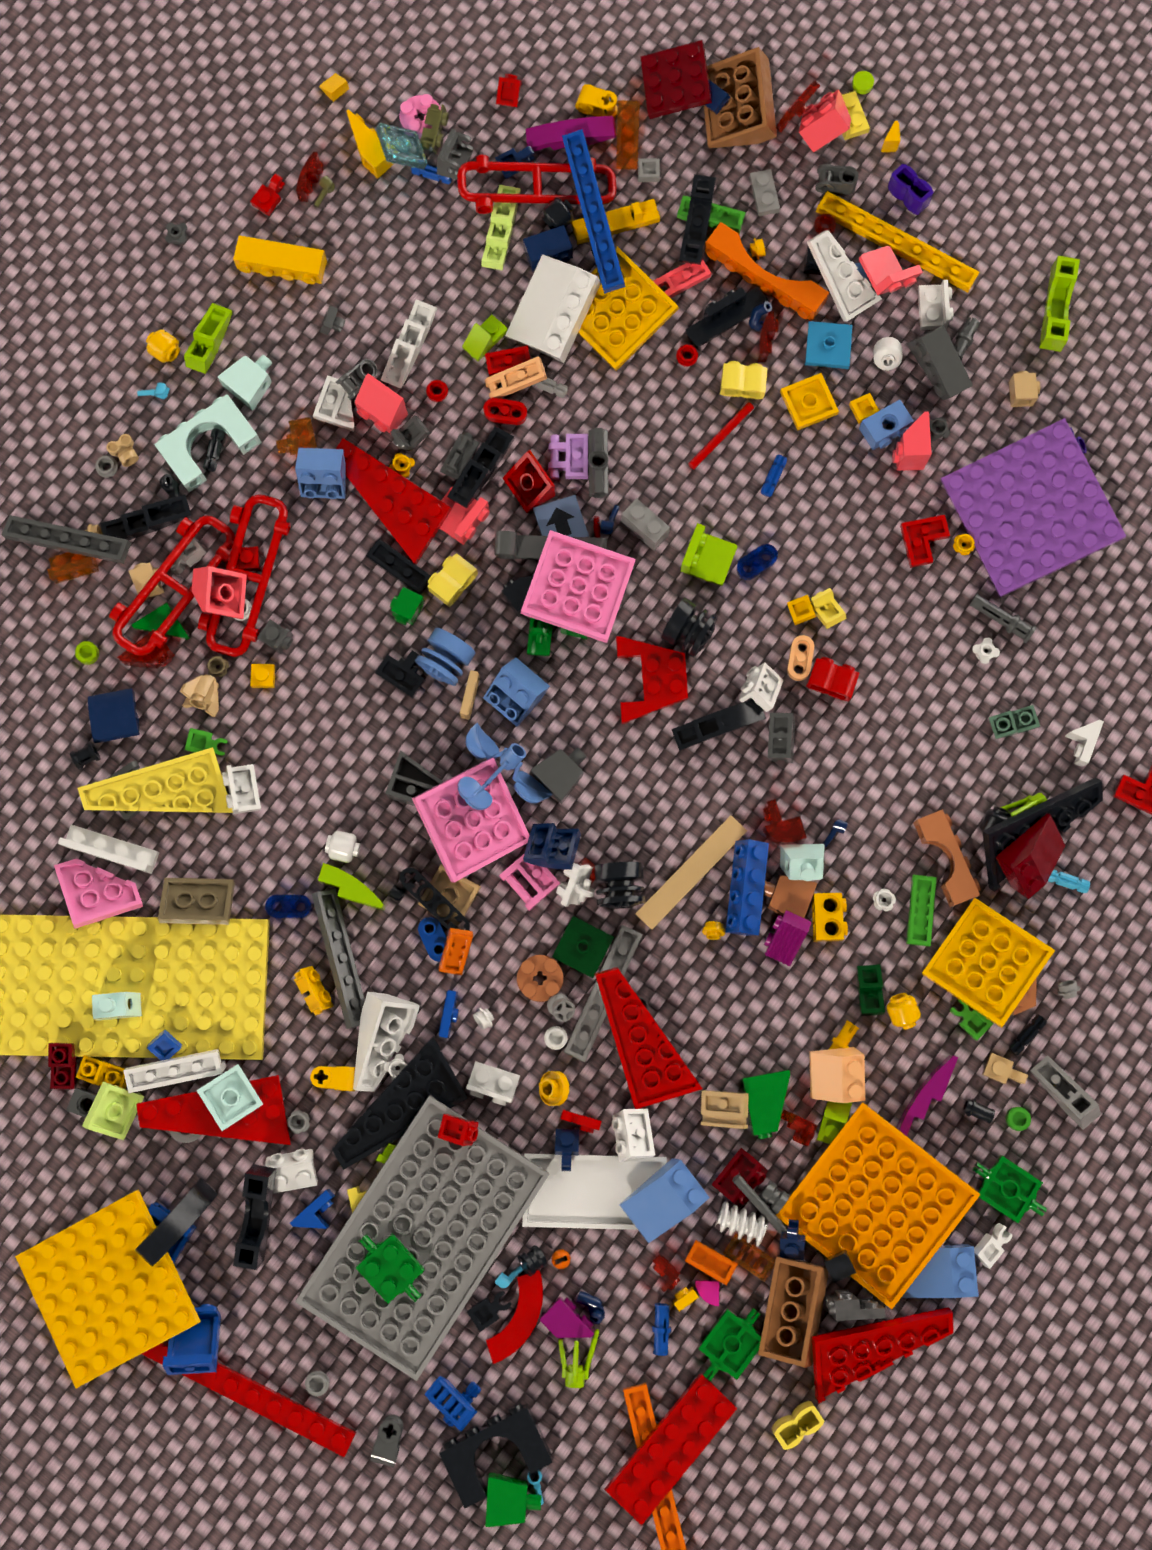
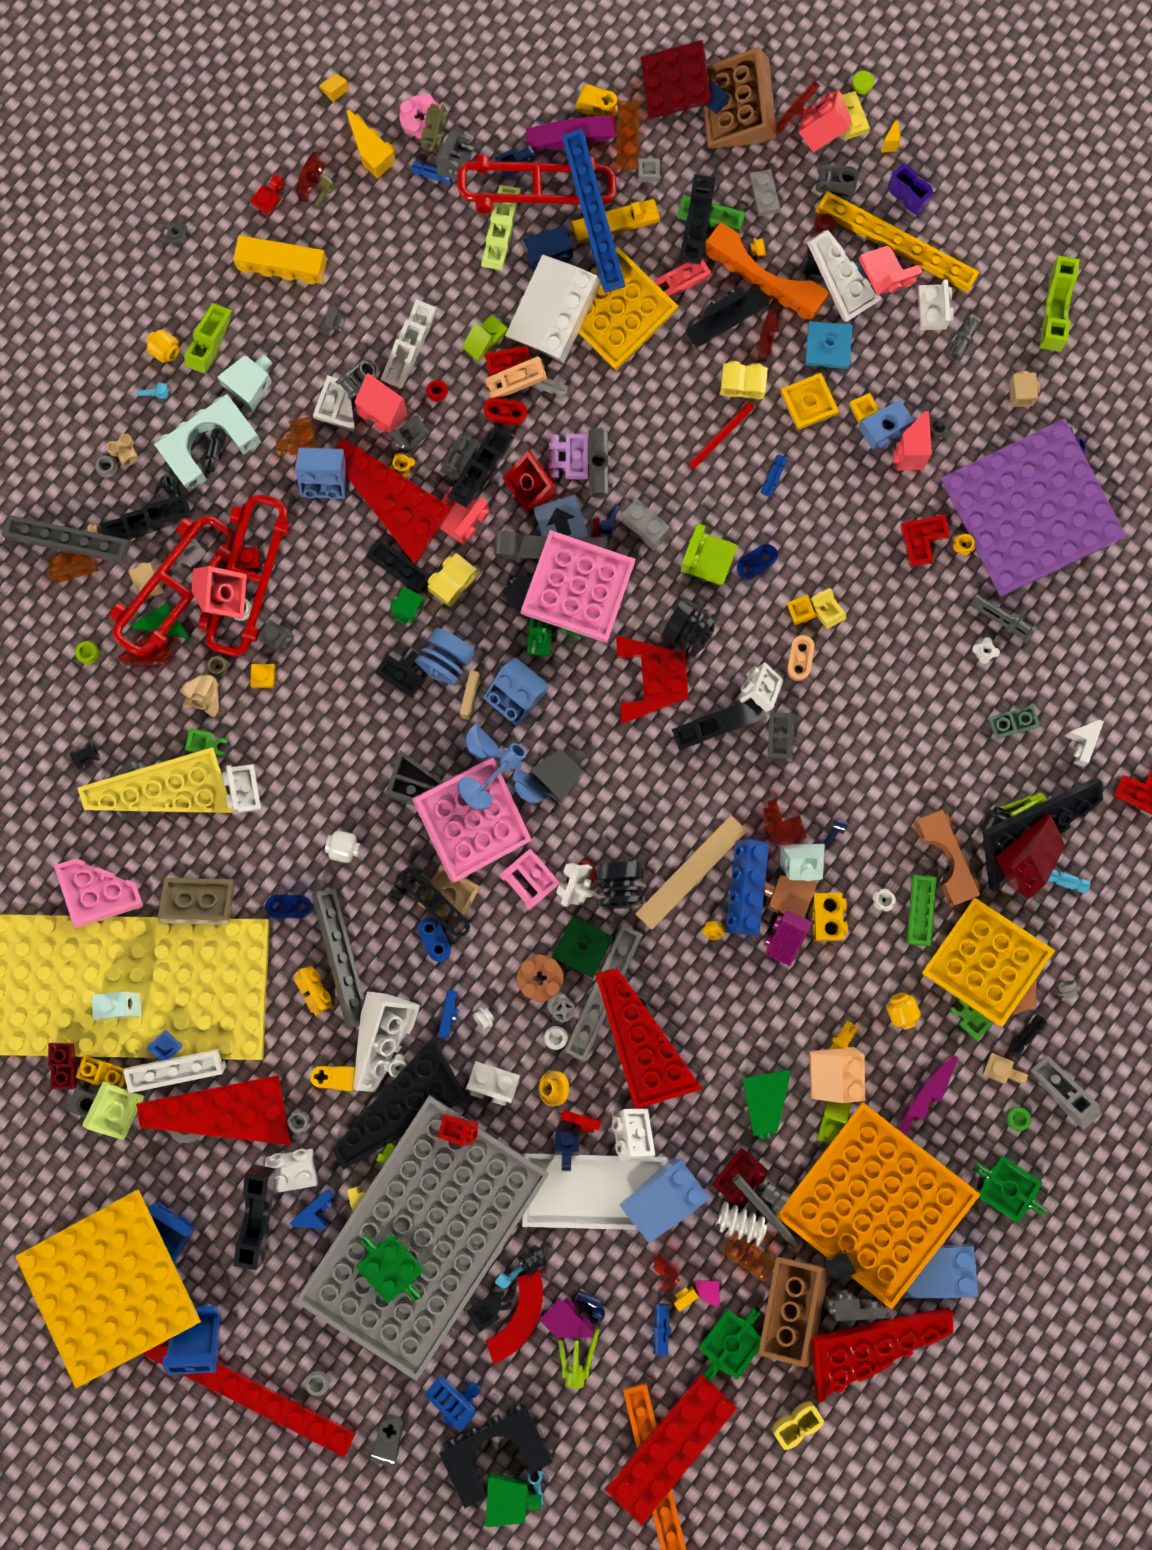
white fence [58,825,159,874] -> none
dark blue slope [88,688,140,743] -> none
black slope [135,1178,218,1267] -> none
light aqua plate [197,1064,264,1131] -> none
lime slope [318,863,386,910] -> none
clear light blue plate [376,123,428,170] -> none
orange plate [438,928,473,975] -> none
red bracket [496,74,522,108] -> none
dark blue slope [523,823,581,870] -> none
black head [541,198,574,230] -> none
orange hinge [551,1249,571,1269] -> none
red plate [676,345,698,367] -> none
orange plate [684,1240,738,1286] -> none
tan plate [701,1090,749,1129] -> none
dark blue arm [748,301,772,331] -> none
dark blue plate [780,1219,806,1261] -> none
clear red bracket [781,1109,817,1147] -> none
red brick [806,657,860,702] -> none
dark green slope [857,964,885,1016] -> none
white head [873,337,903,371] -> none
dark grey wedge [906,325,973,400] -> none
black pin [963,1098,995,1124] -> none
white plate [974,1223,1013,1269] -> none

